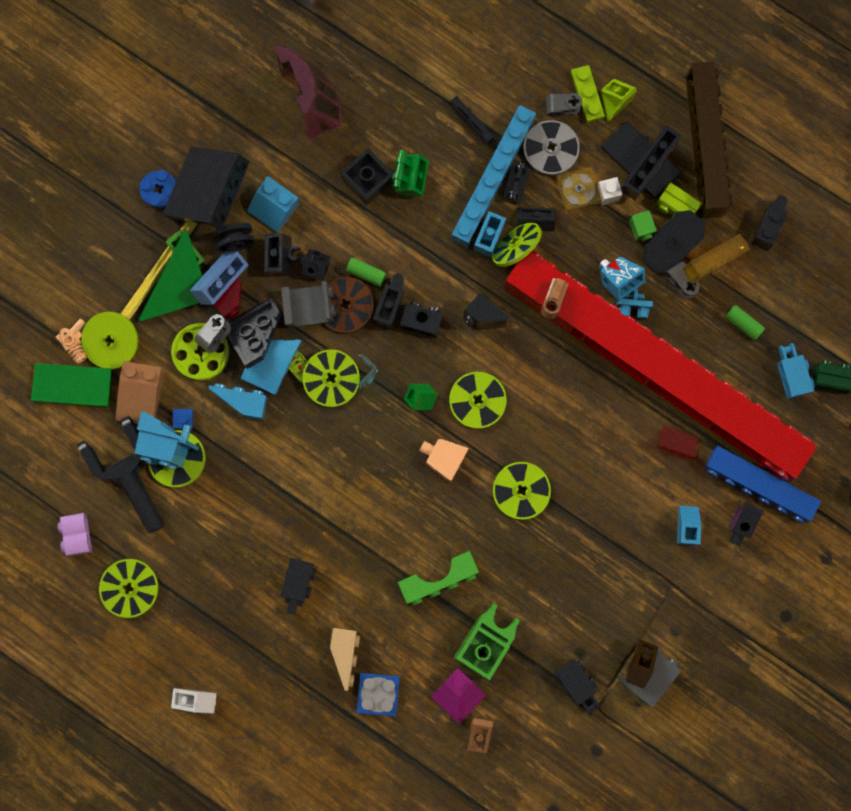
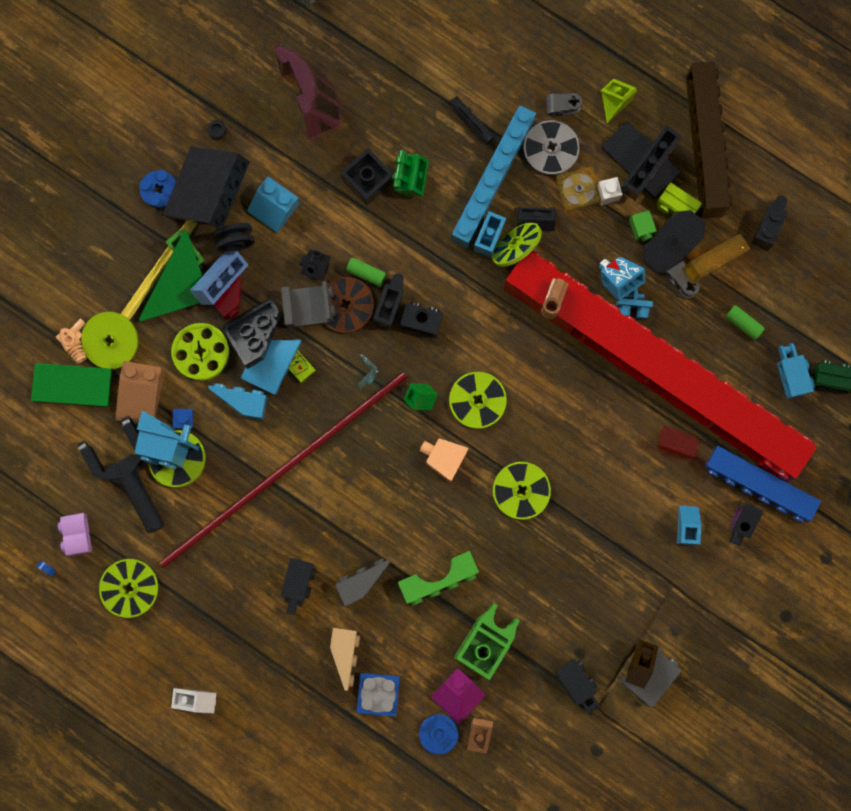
dark grey piece [194,314,231,353] -> none
black brick [264,233,301,275] -> none
lime piece [302,350,360,407] -> none
black slope [463,293,509,330] -> none
black hinge [503,162,530,204] -> none
lime plate [571,65,605,123] -> none
none -> blue tile [36,561,56,577]
none -> dark red piece [159,372,408,568]
none -> black tile [207,120,227,140]
none -> dark grey slope [336,558,390,606]
none -> blue tile [419,714,458,754]

